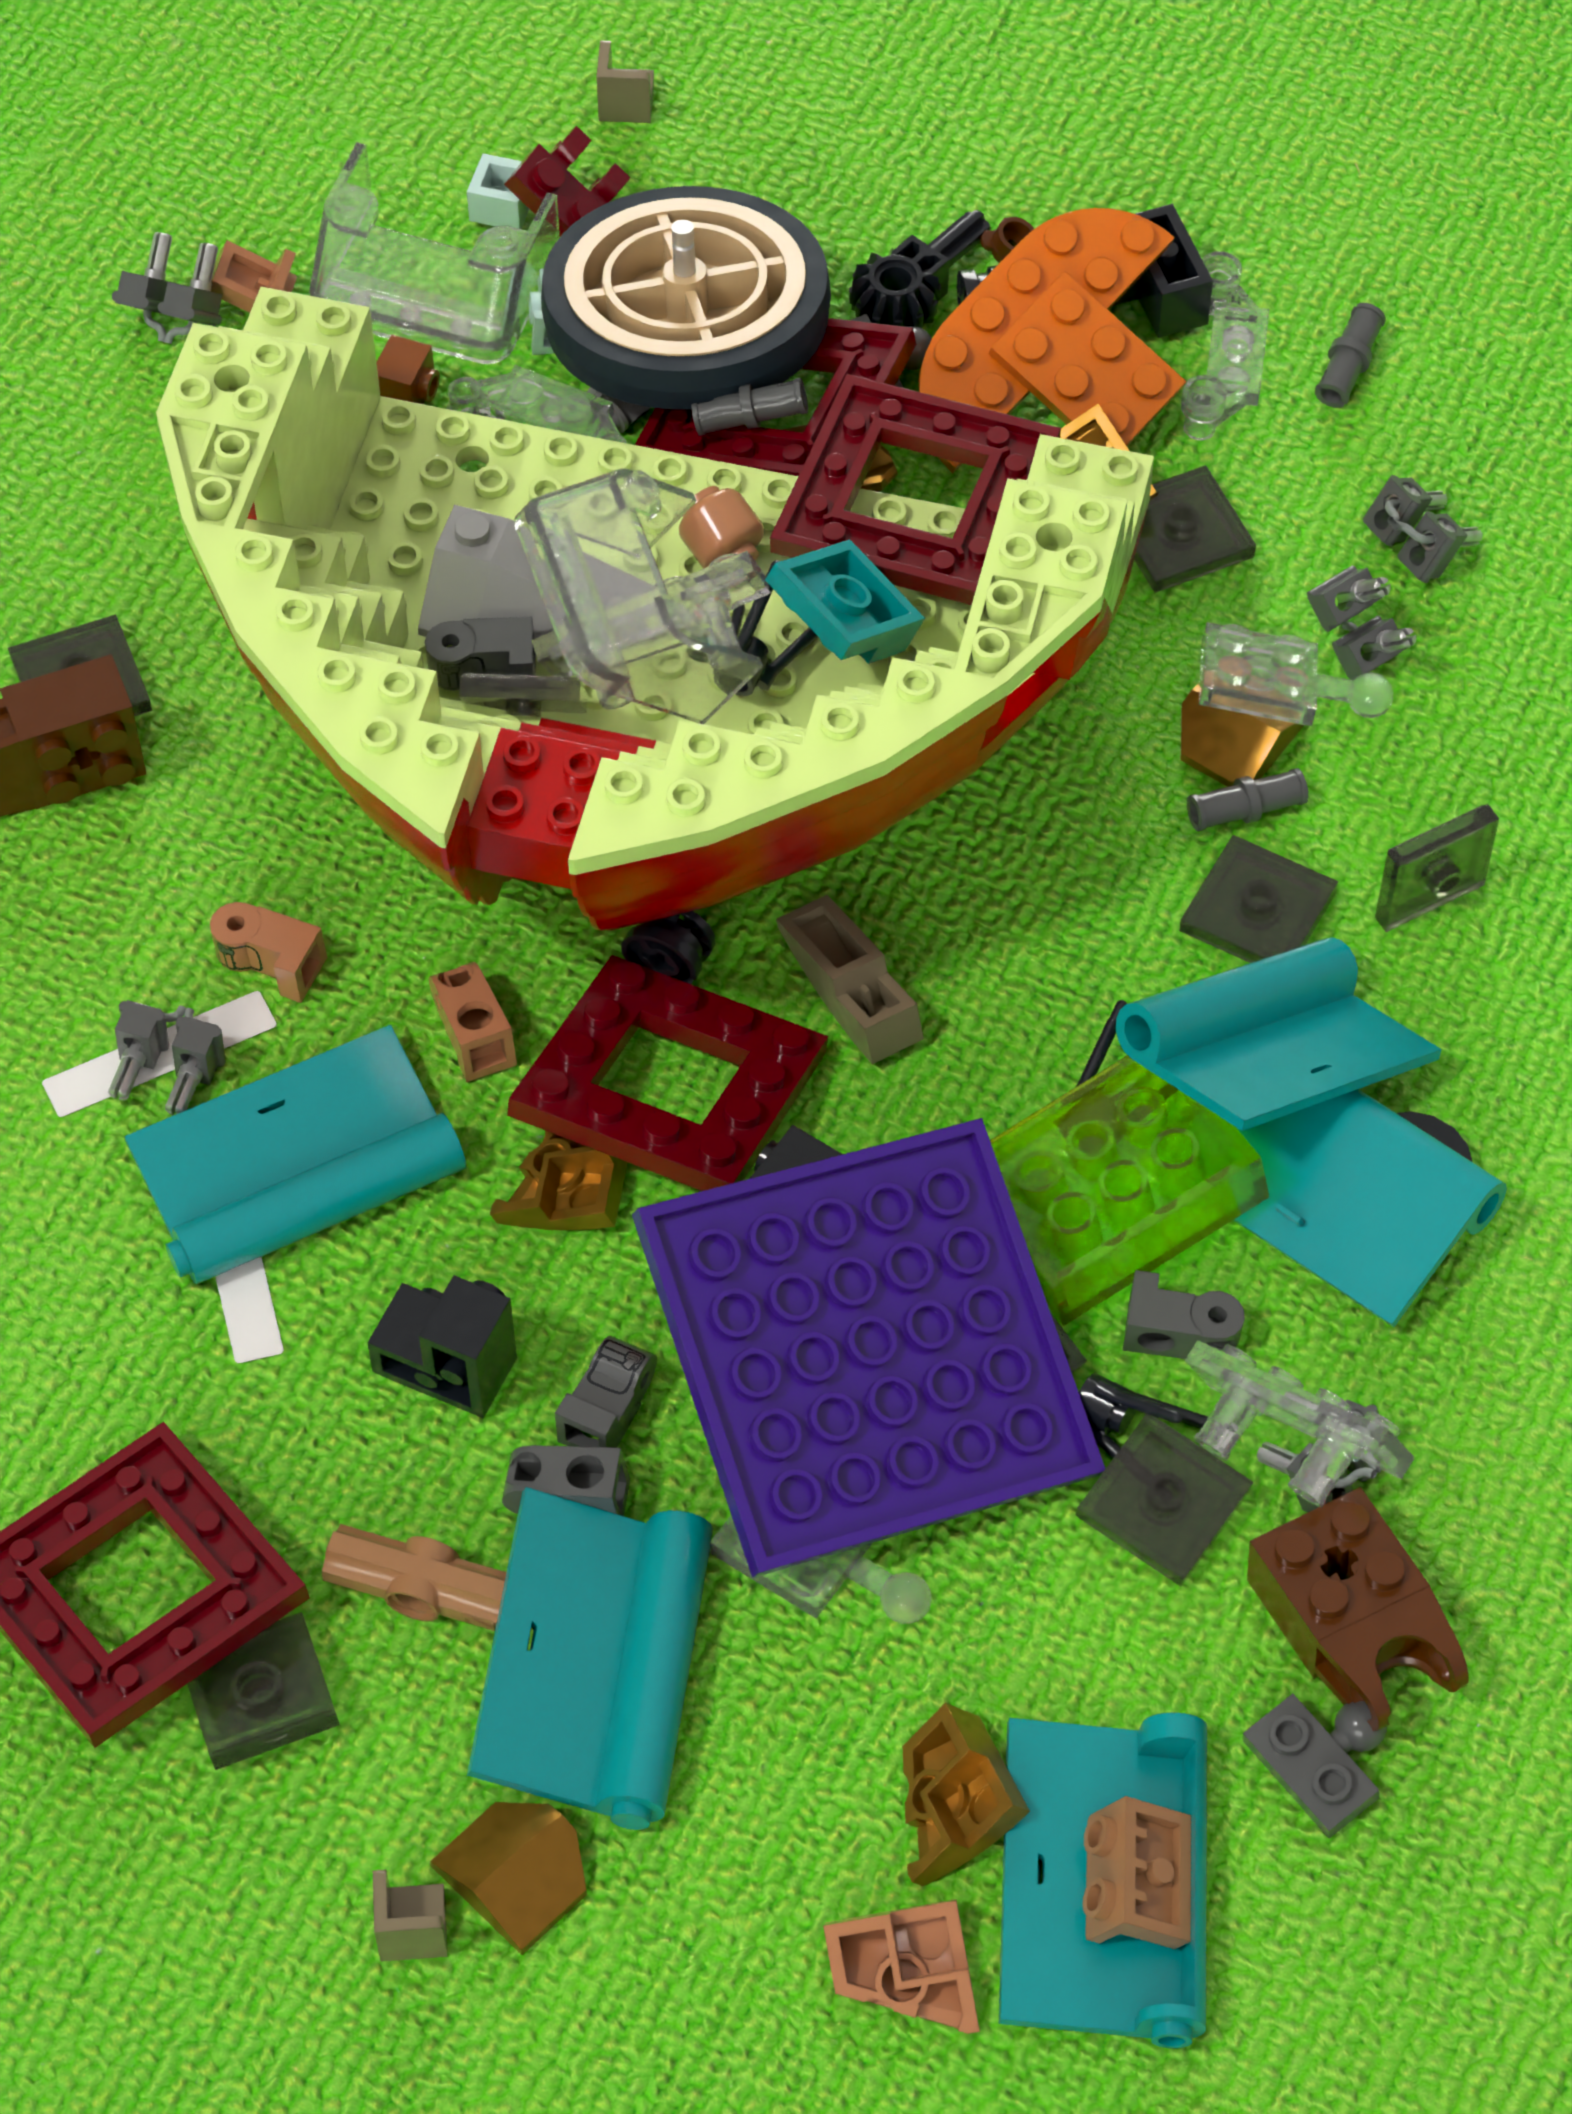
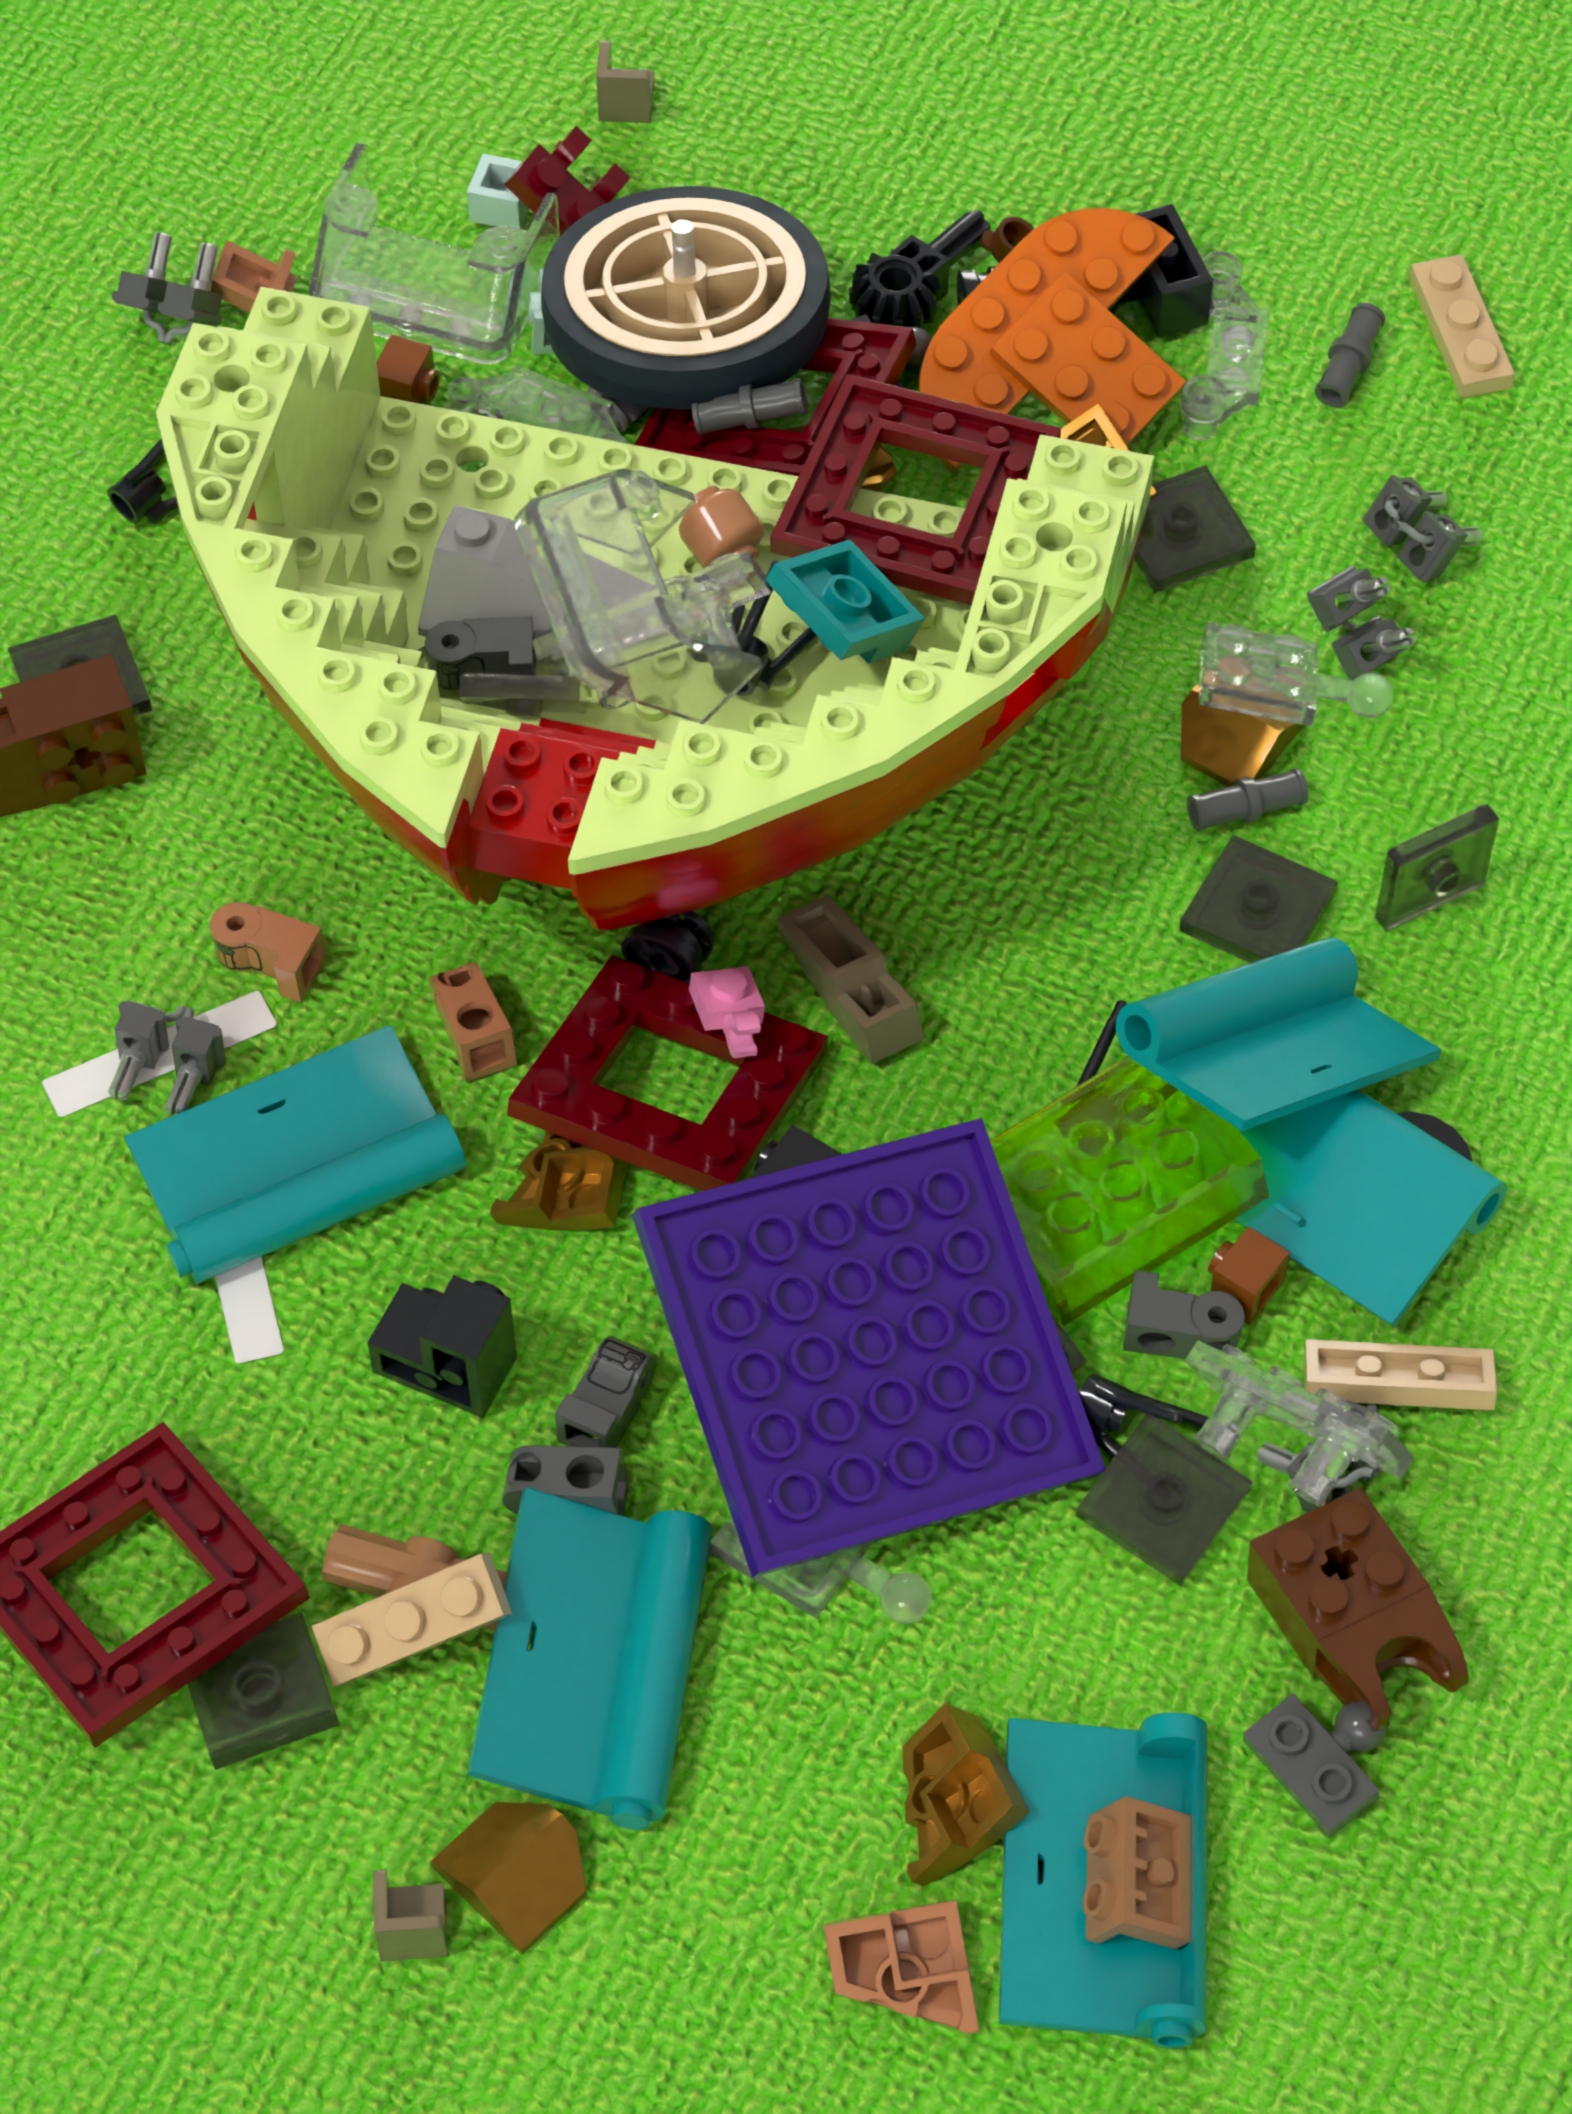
none -> black plant [107,439,179,524]
none -> tan plate [312,1553,513,1687]
none -> bright pink plate [689,966,765,1058]
none -> dark orange plate [1208,1226,1290,1325]
none -> tan plate [1303,1339,1497,1410]
none -> tan plate [1409,254,1515,399]

